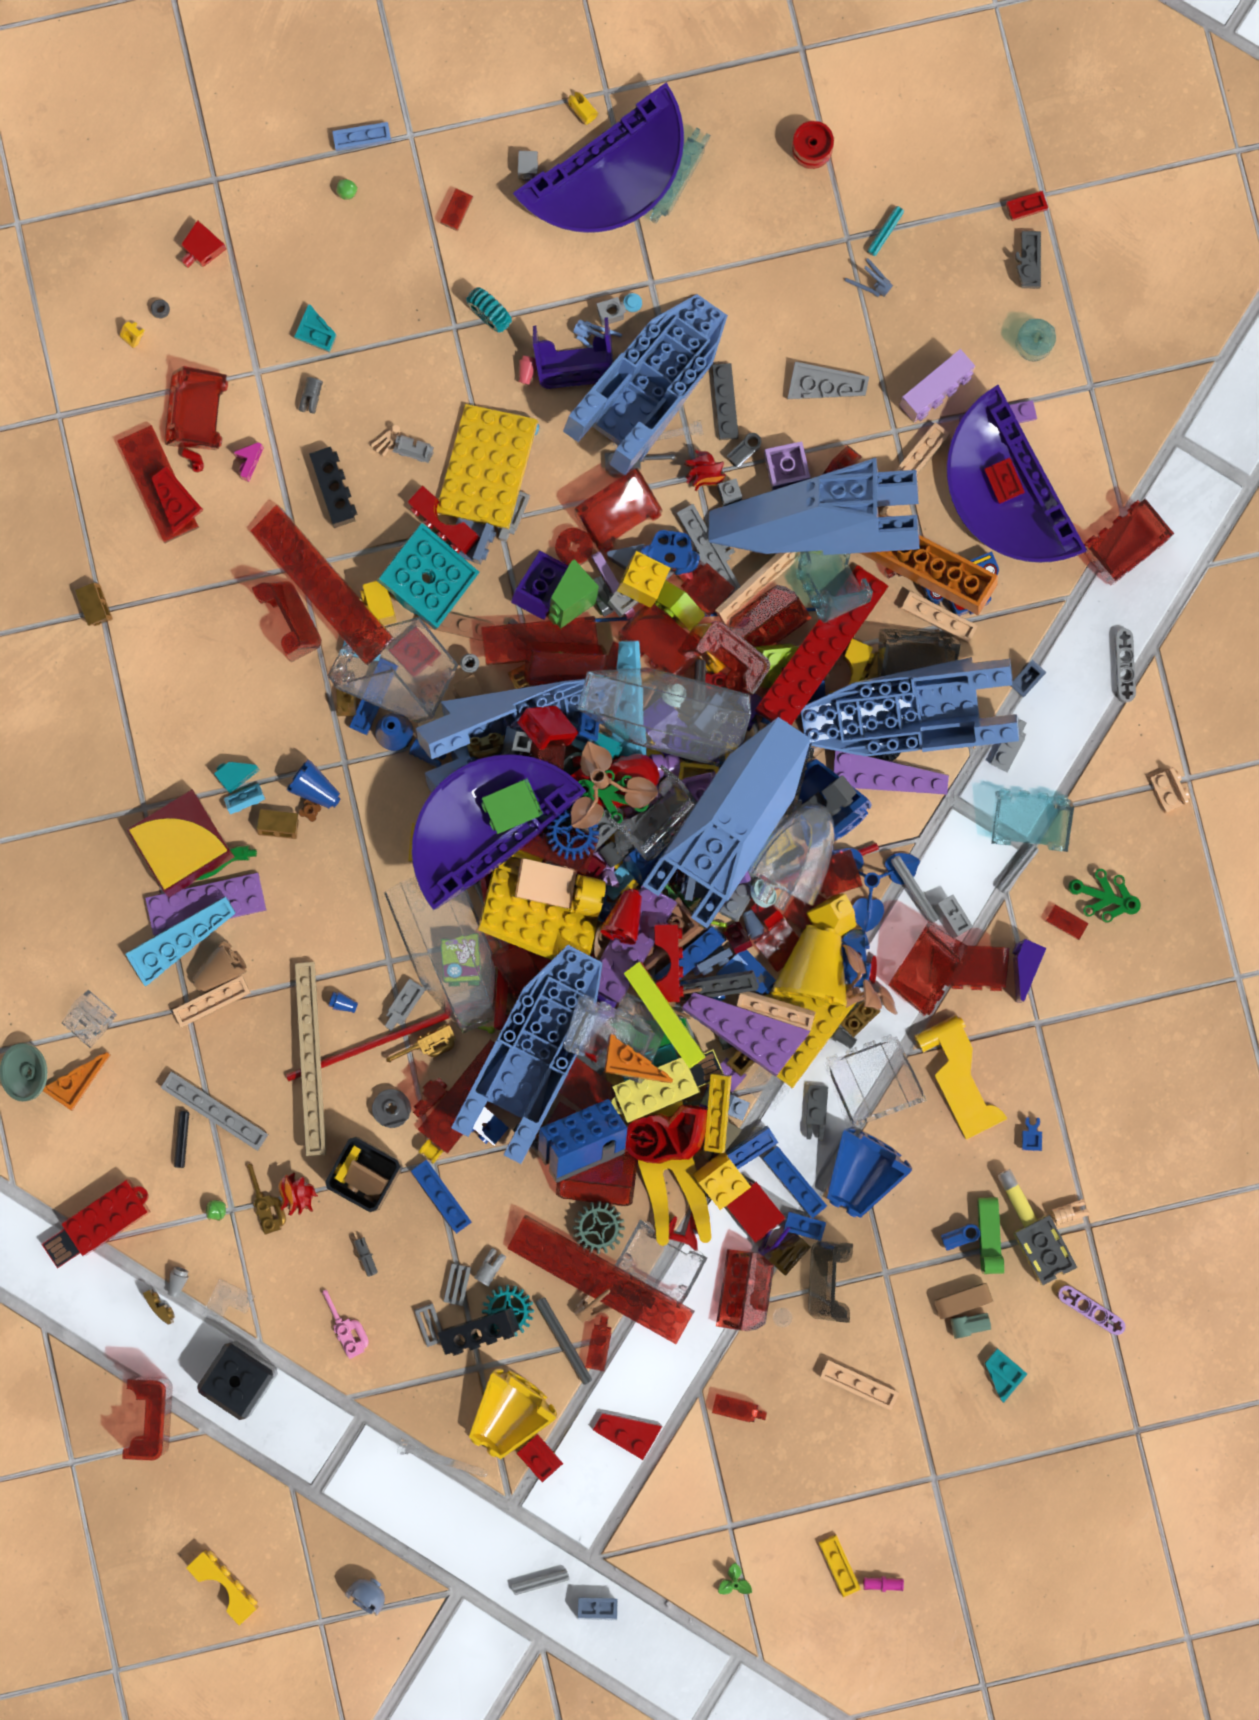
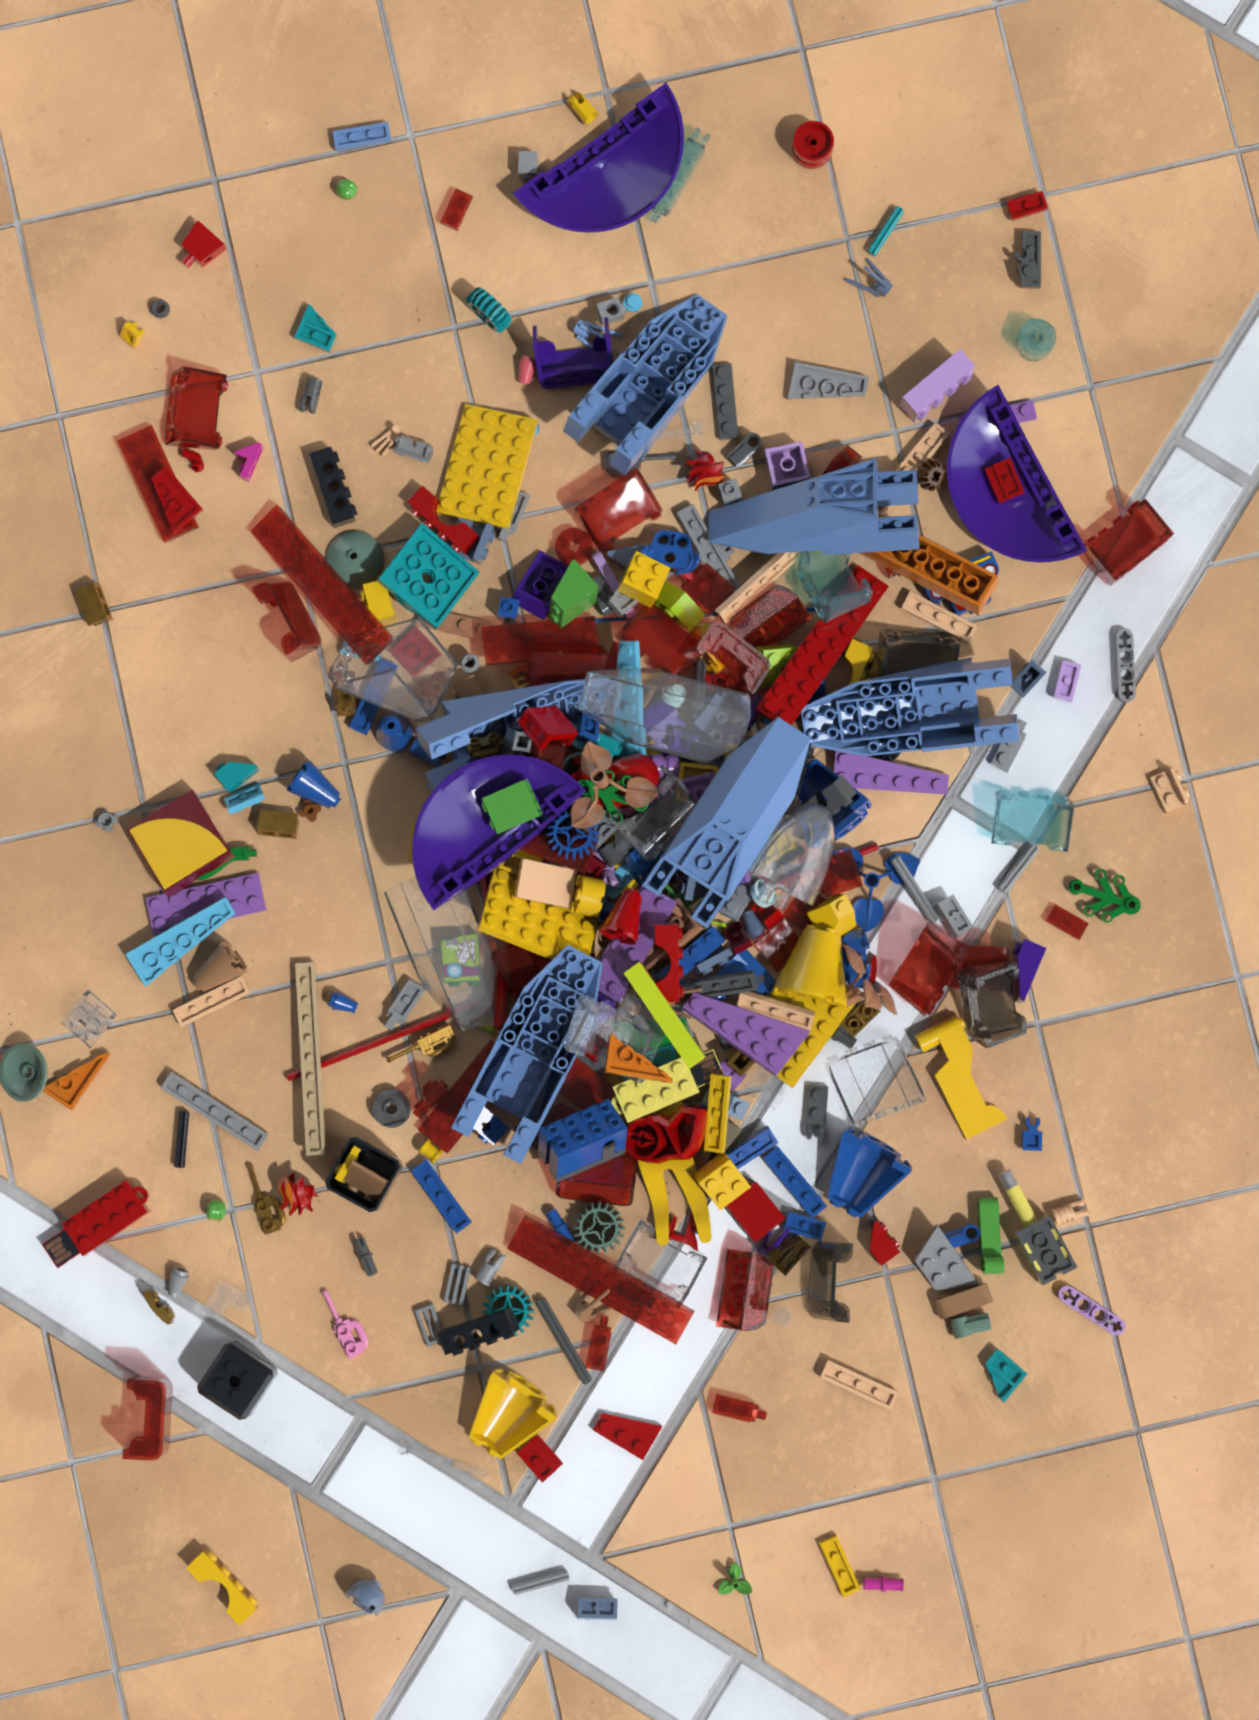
none -> light grey plate [95,810,118,832]
none -> sand green dish [326,531,383,587]
none -> blue bracket [498,597,520,620]
none -> blue pin [545,1208,576,1247]
none -> red slope [868,1220,900,1266]
none -> light grey wing [914,1224,978,1290]
none -> reddish brown gear [916,458,947,491]
none -> clear smoke windscreen [958,961,1027,1048]
none -> lavender plate [1053,660,1081,702]

